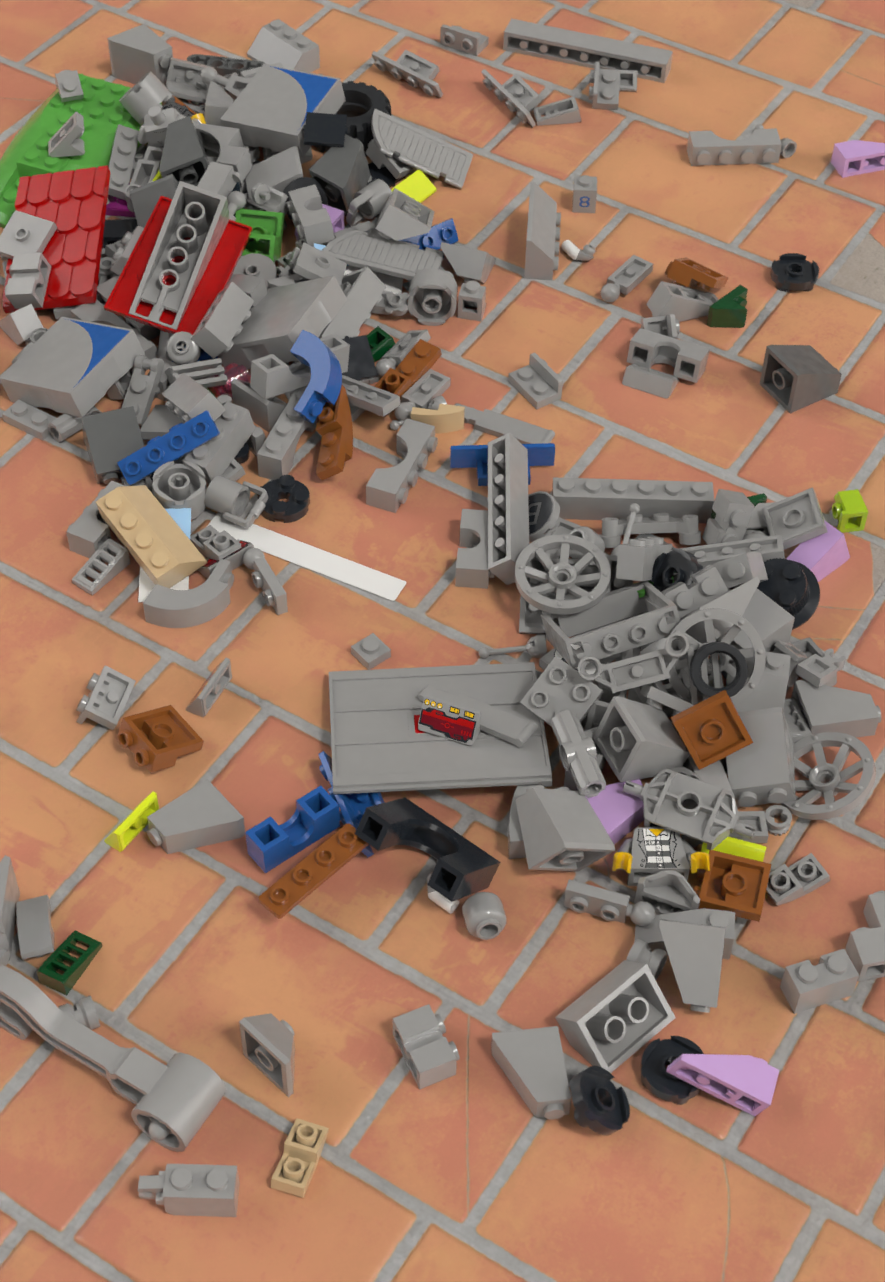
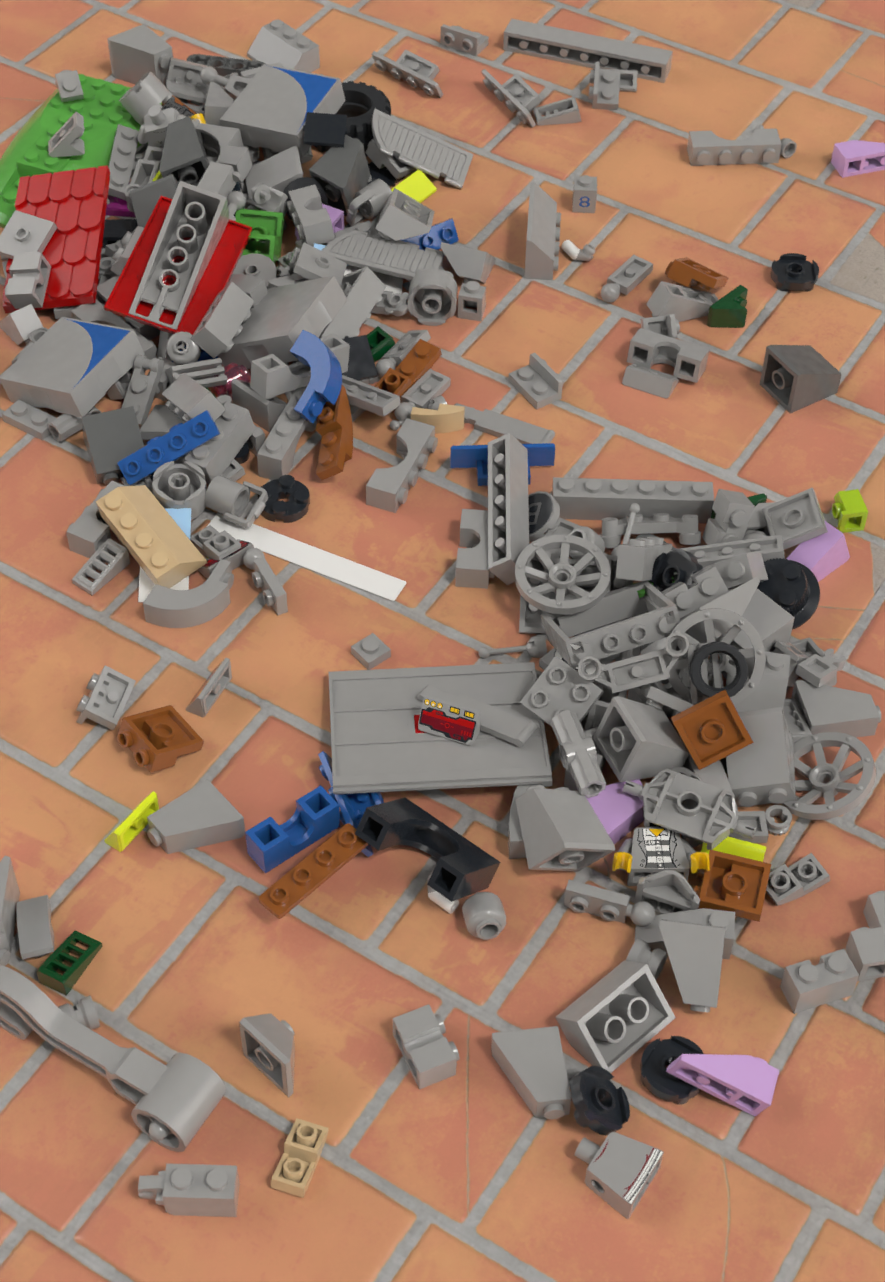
none -> light grey torso [574,1132,664,1219]

